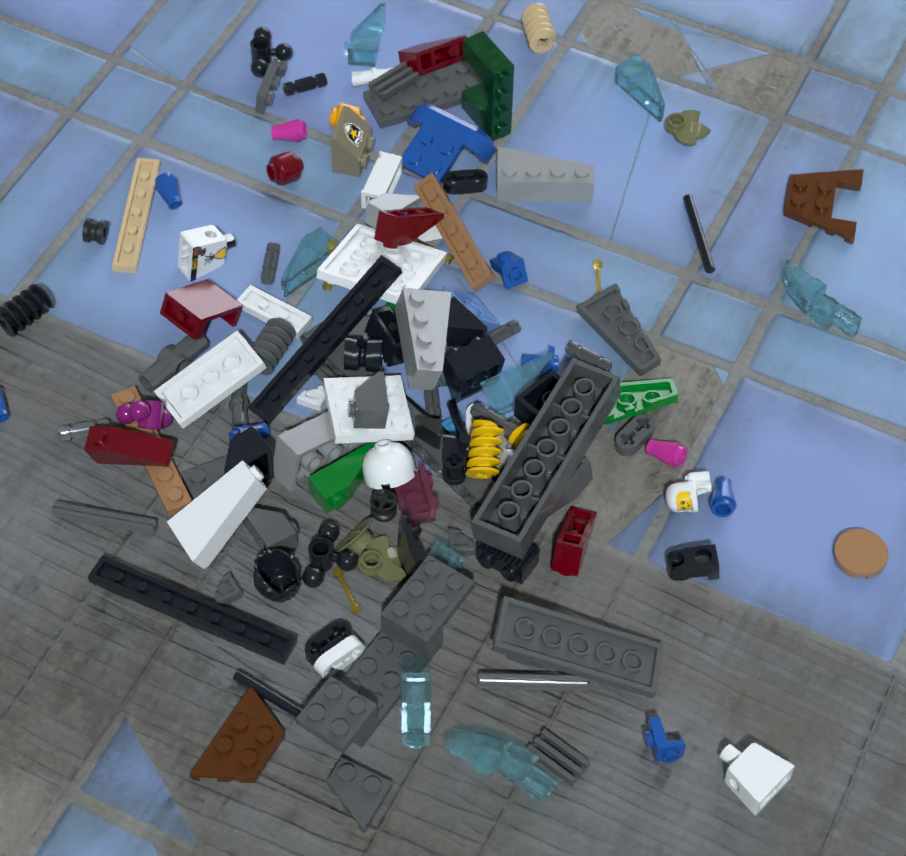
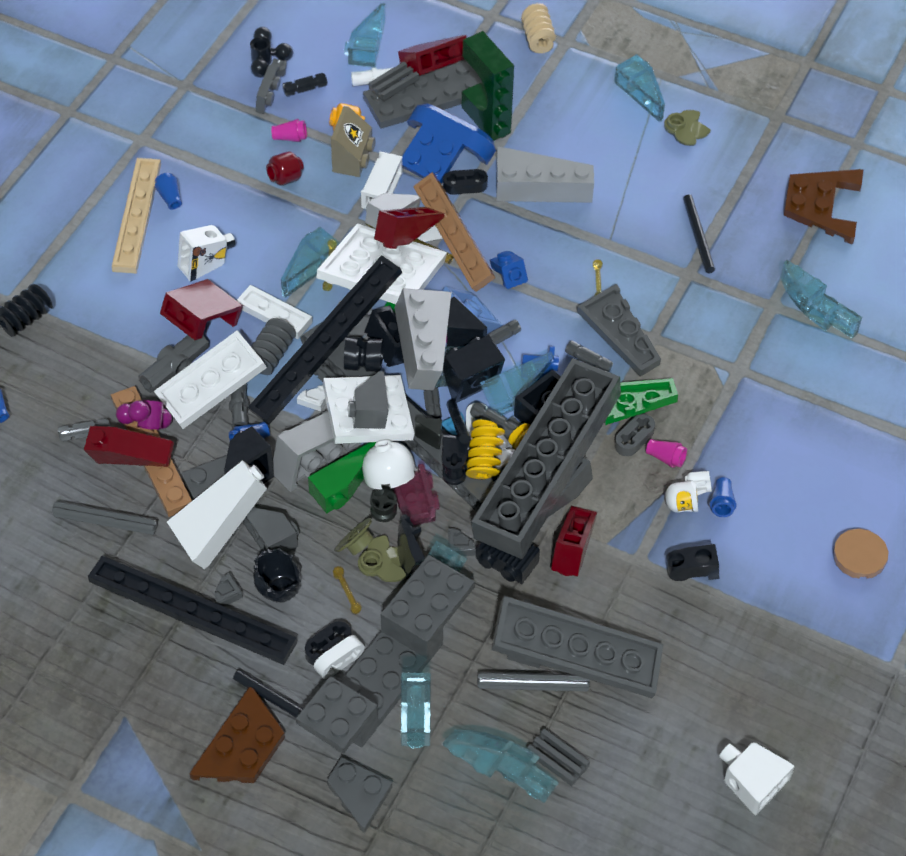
pearl dark grey wheel [82,218,108,245] -> none
dark grey axle [261,242,280,285] -> none
black piece [302,522,358,588] -> none
blue bracket [643,717,686,763] -> none

